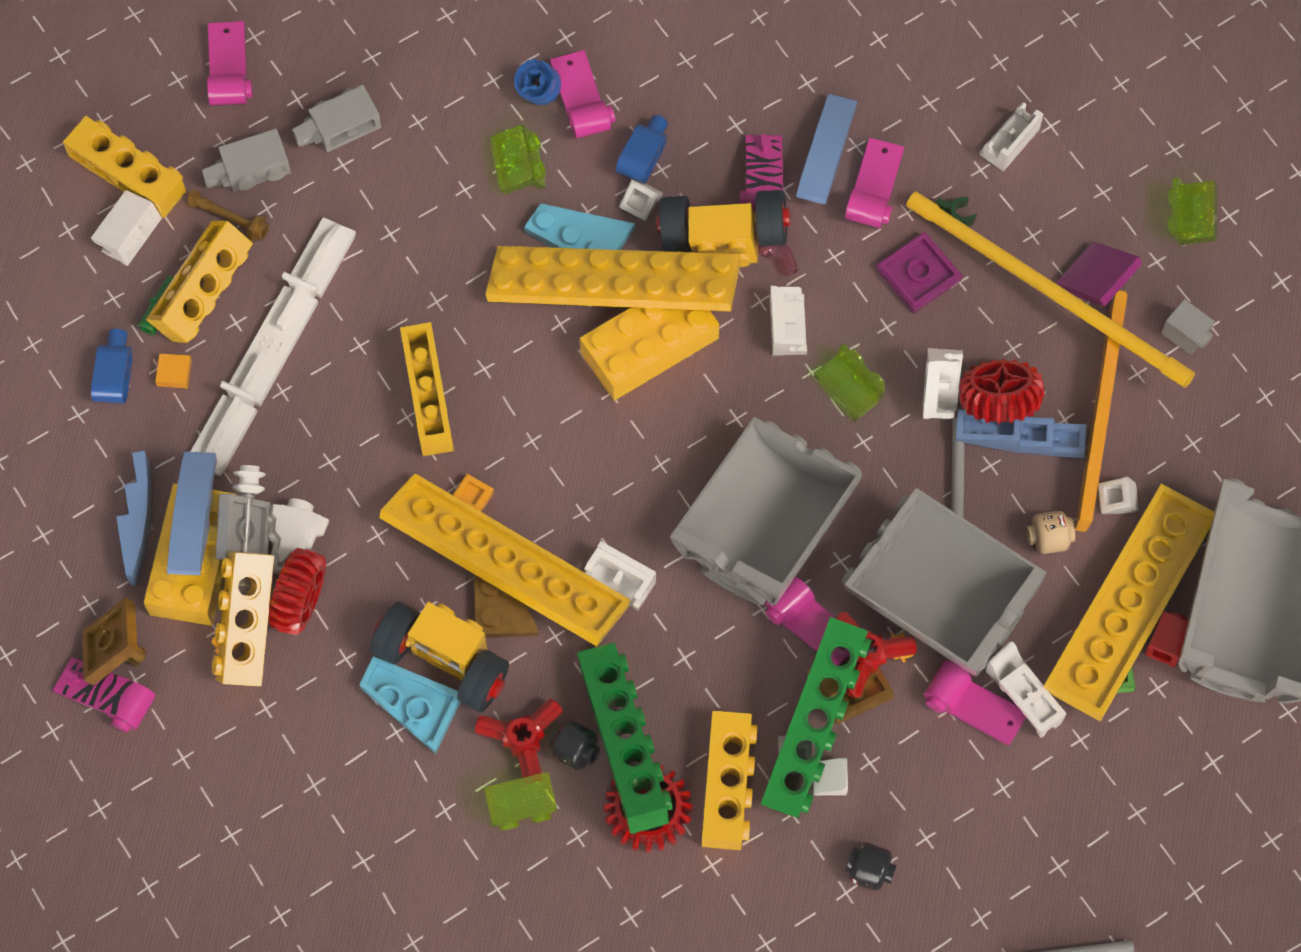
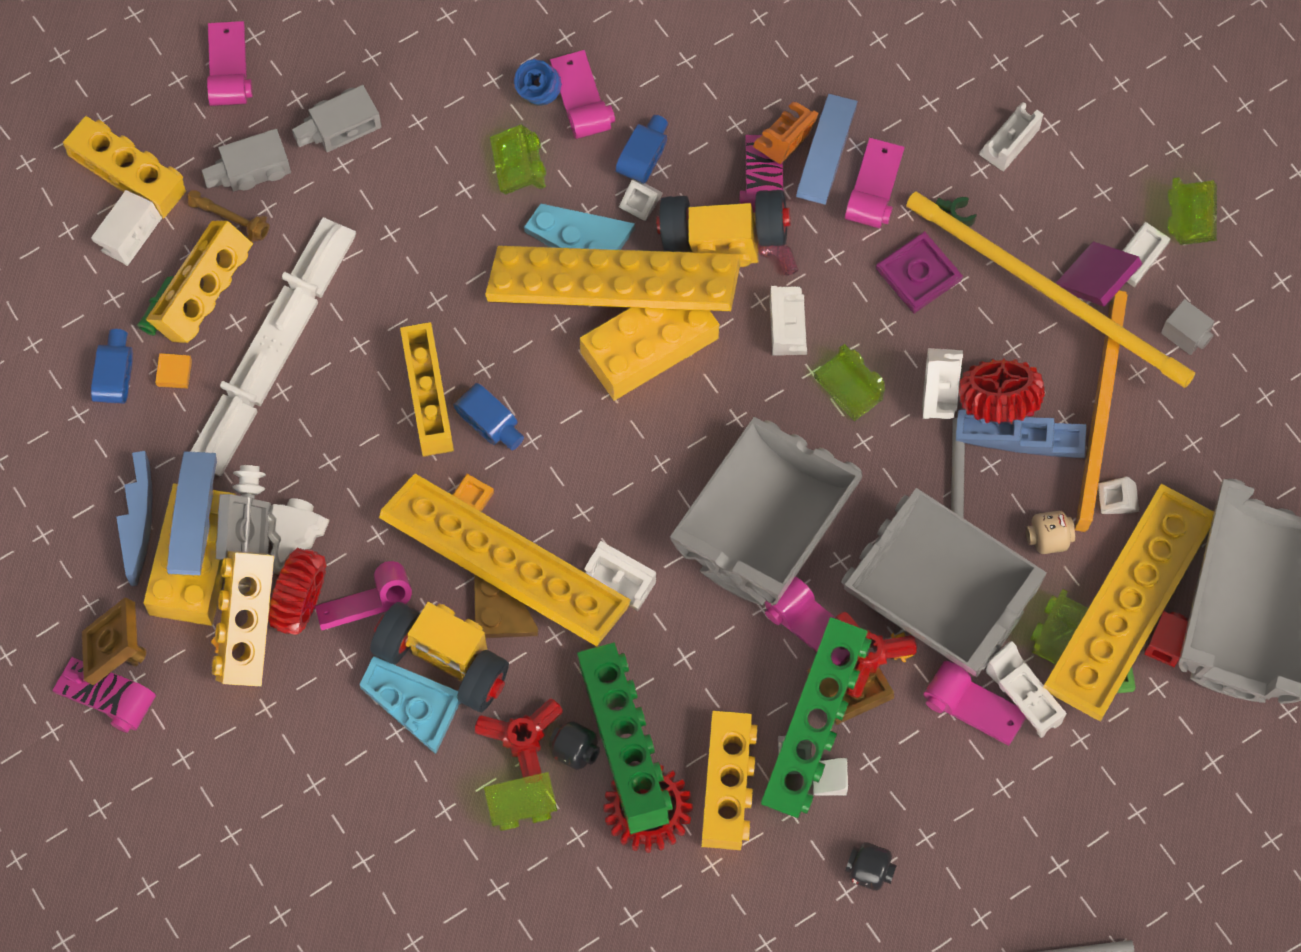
none -> dark pink door [315,561,412,630]
none -> blue piece [453,383,524,451]
none -> orange hinge [753,102,819,165]
none -> clear neon green bracket [1030,589,1089,664]
none -> white tile [1123,222,1171,287]

